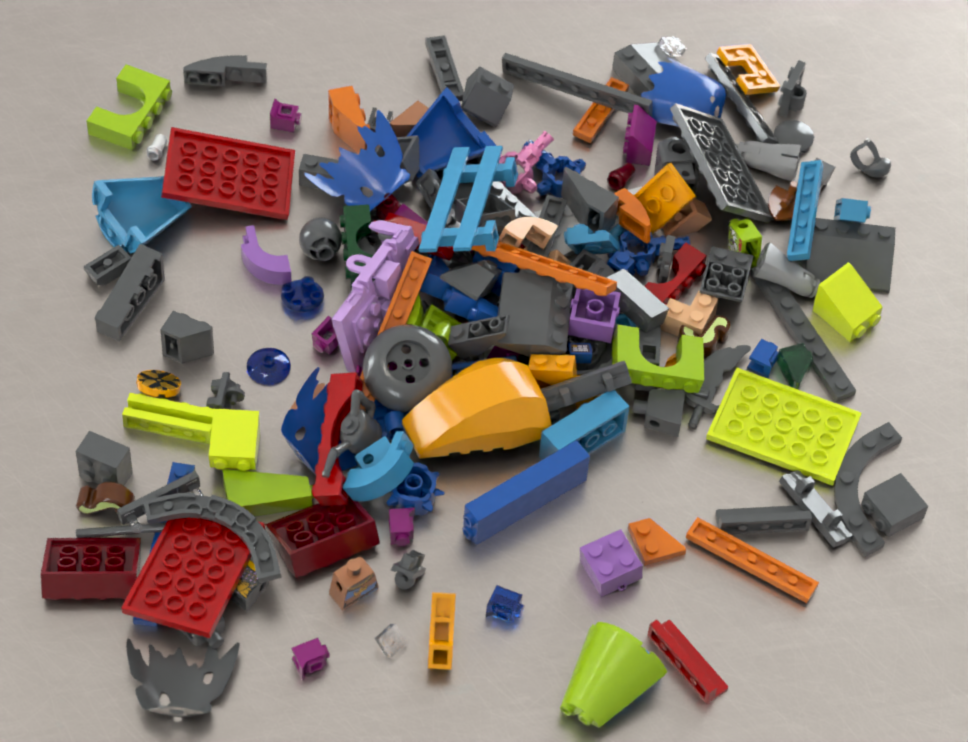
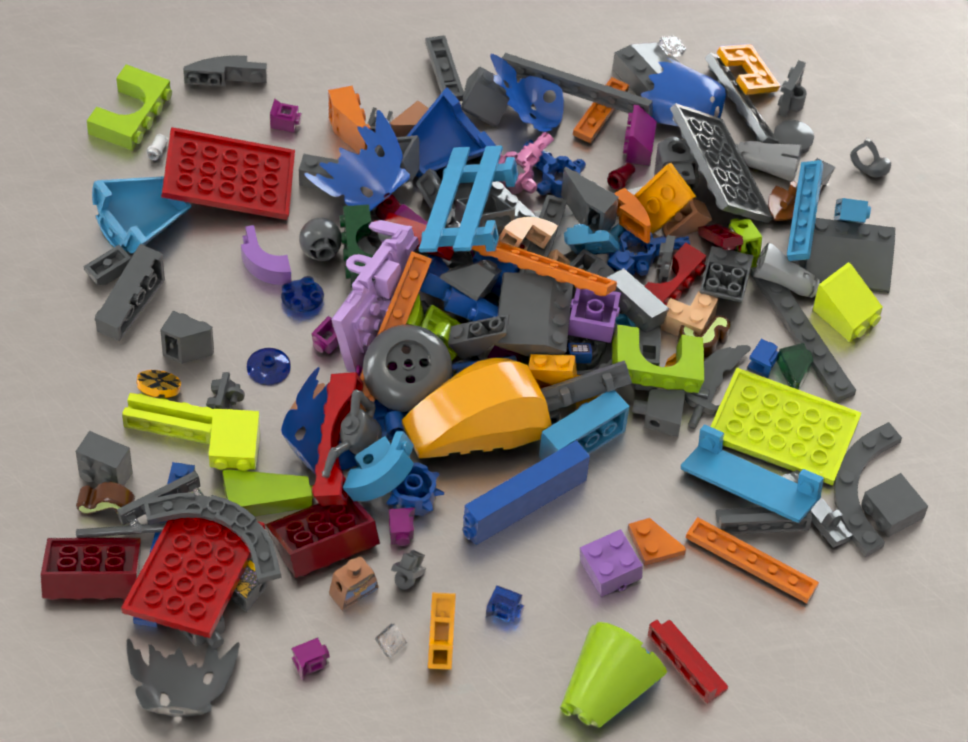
none -> blue piece [490,54,564,132]
none -> dark azure bracket [680,424,824,523]
none -> dark red plate [698,224,743,250]

